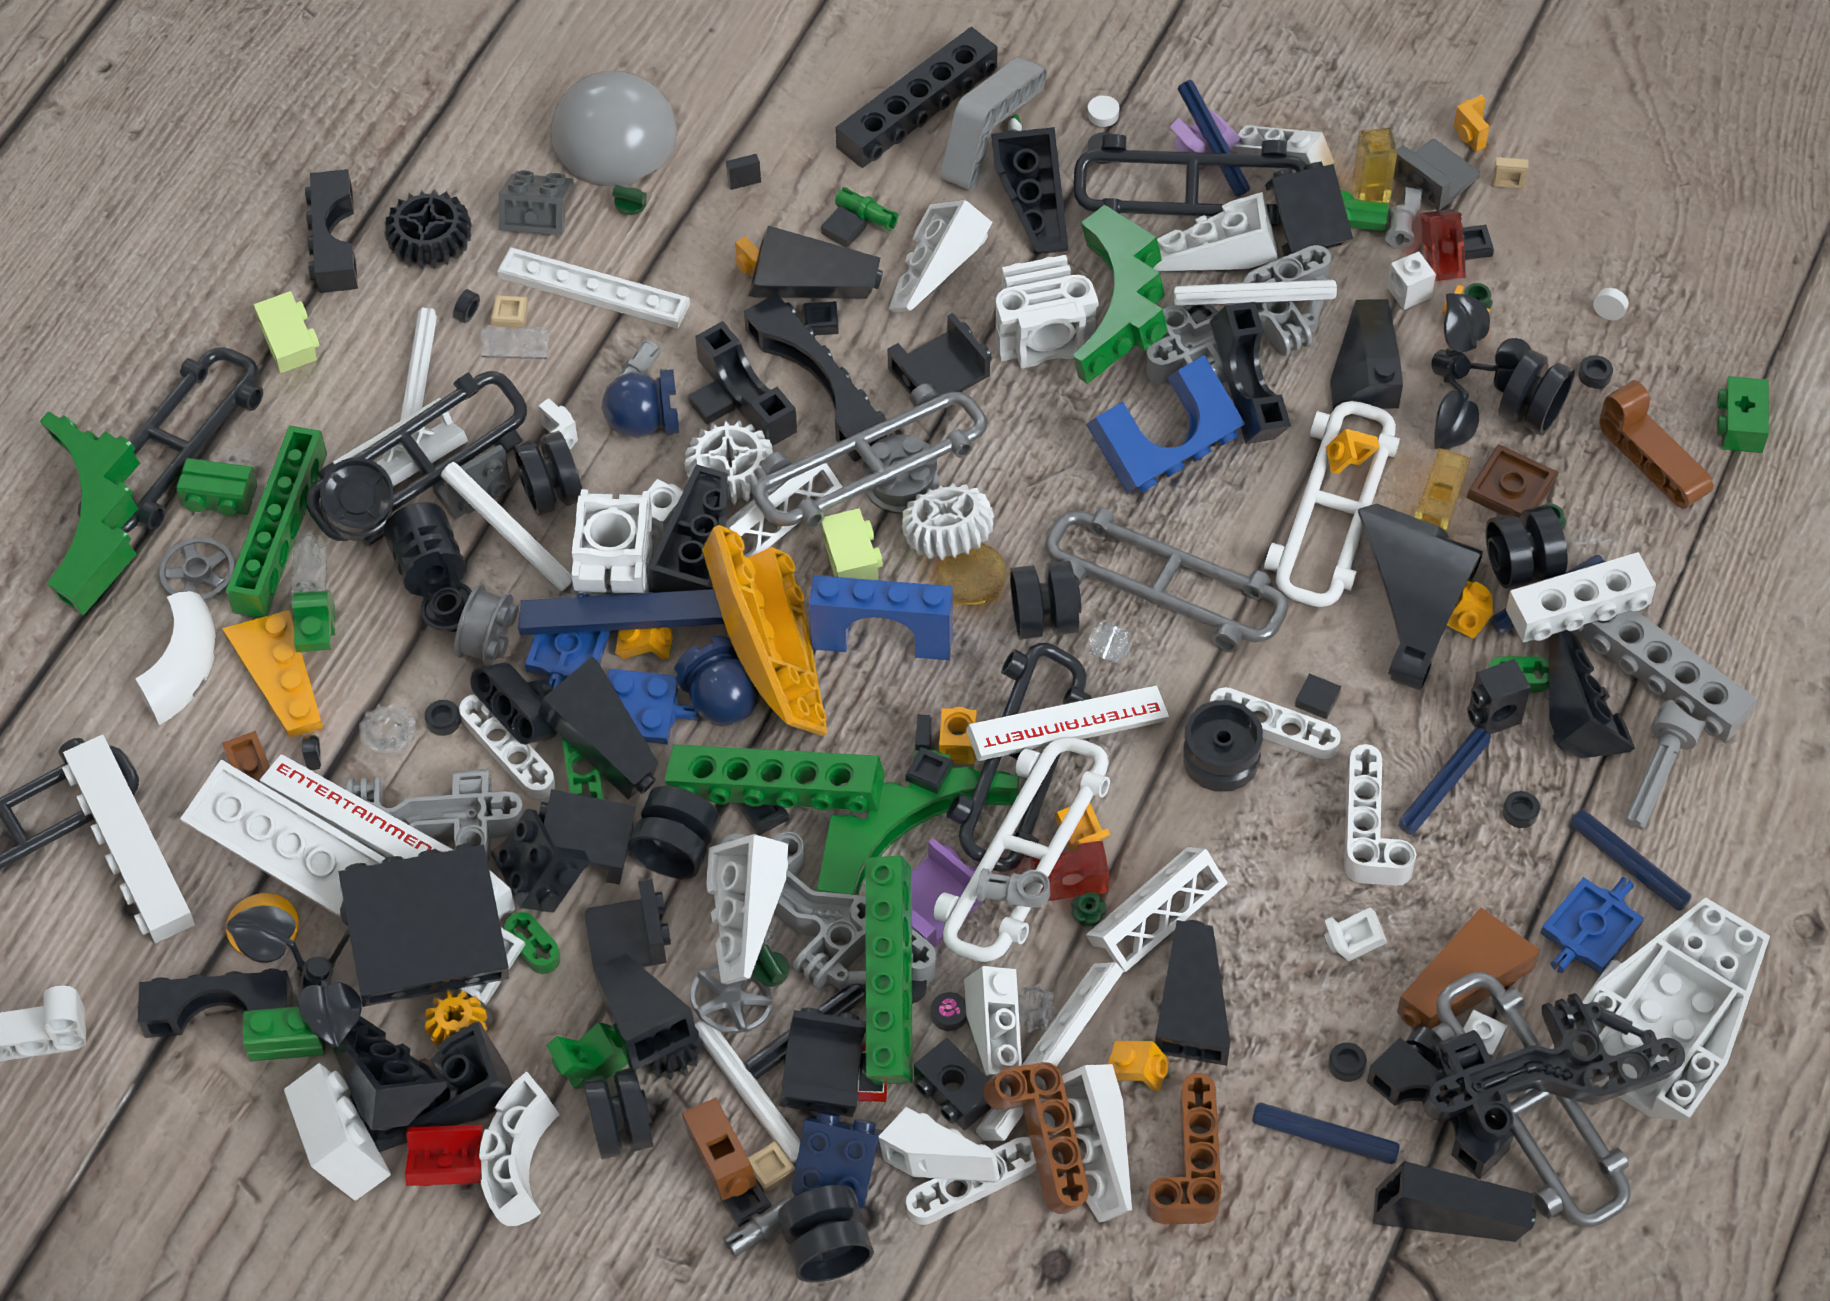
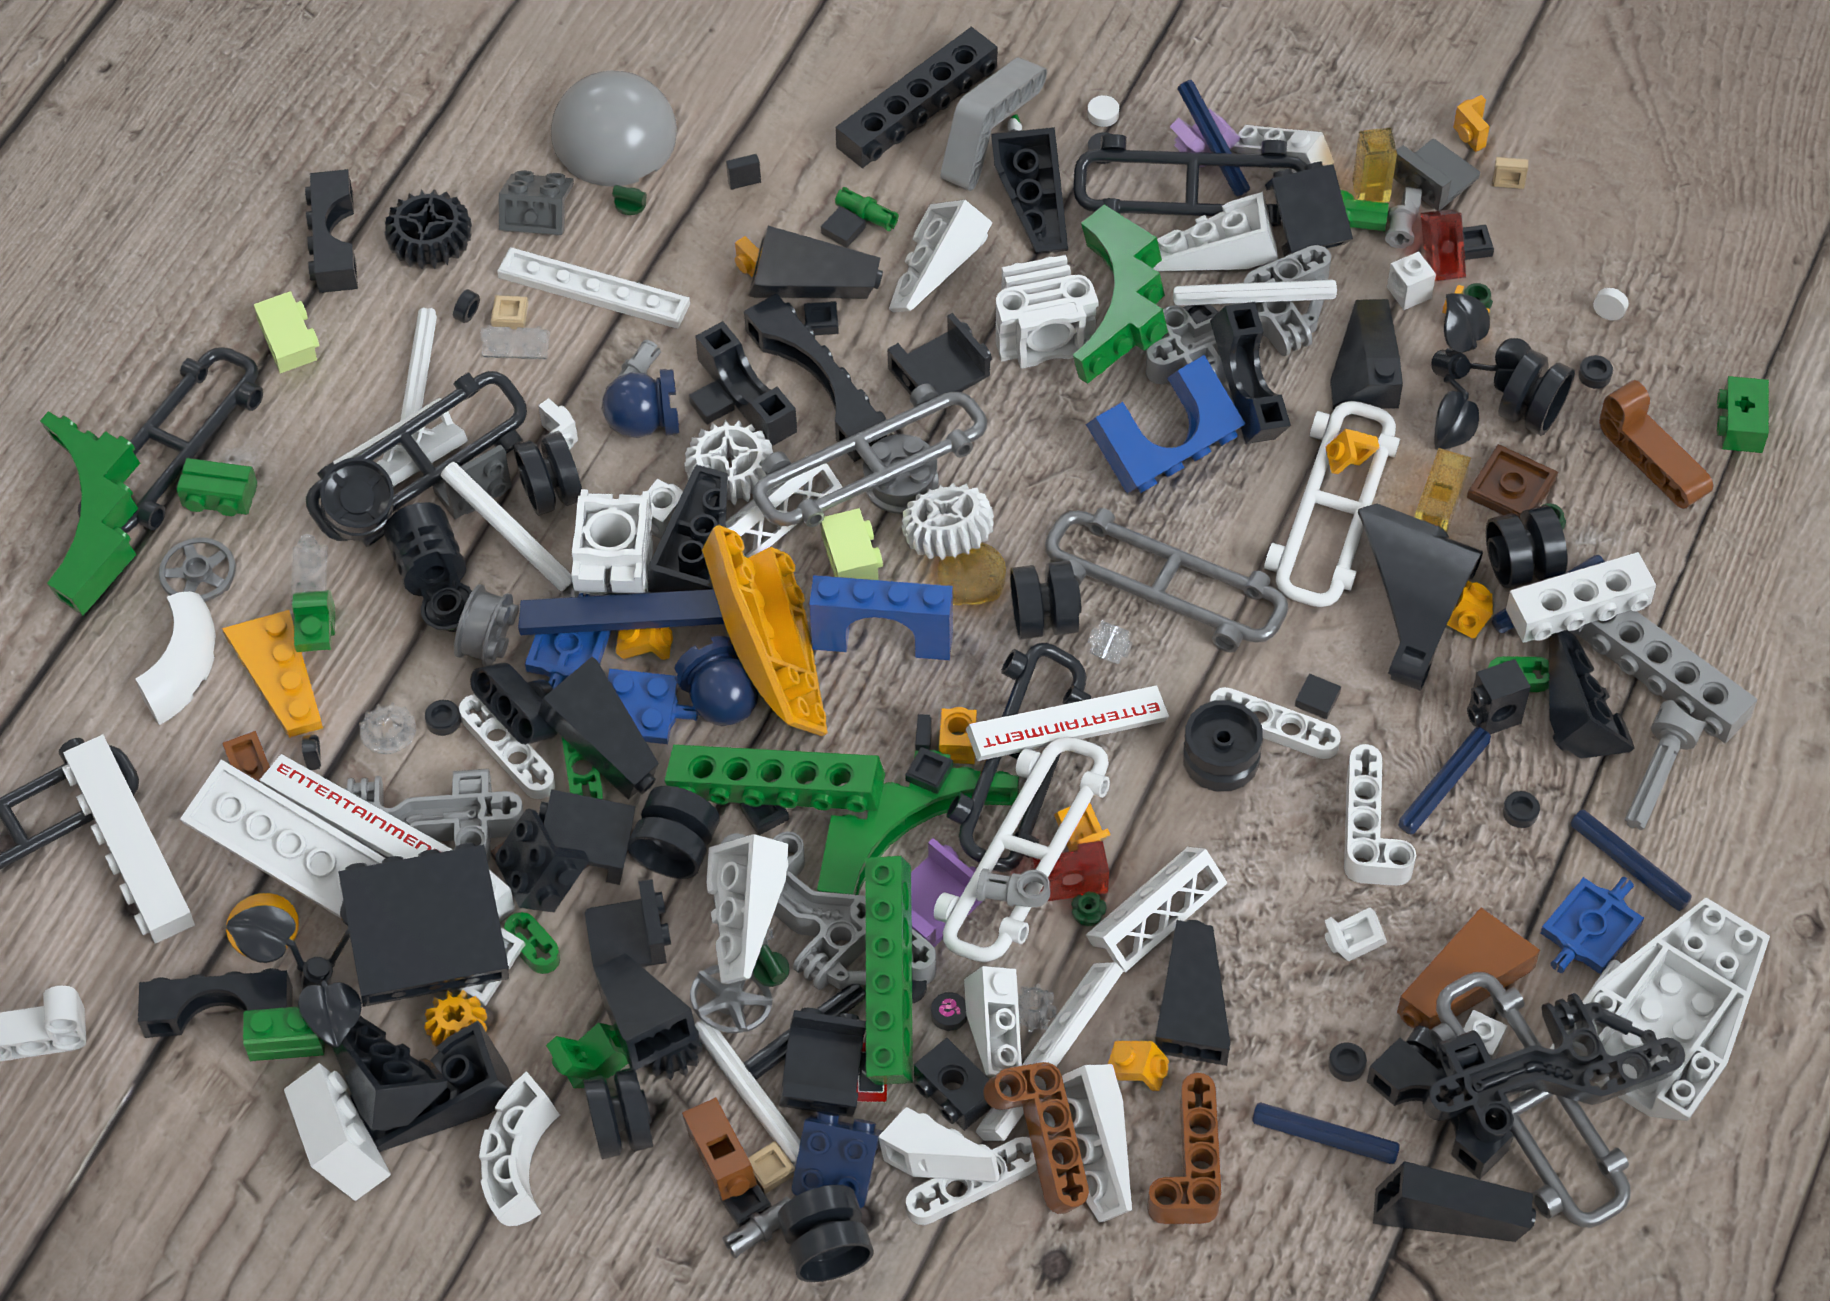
green brick [226,425,327,618] -> none
red bracket [405,1125,483,1186] -> none

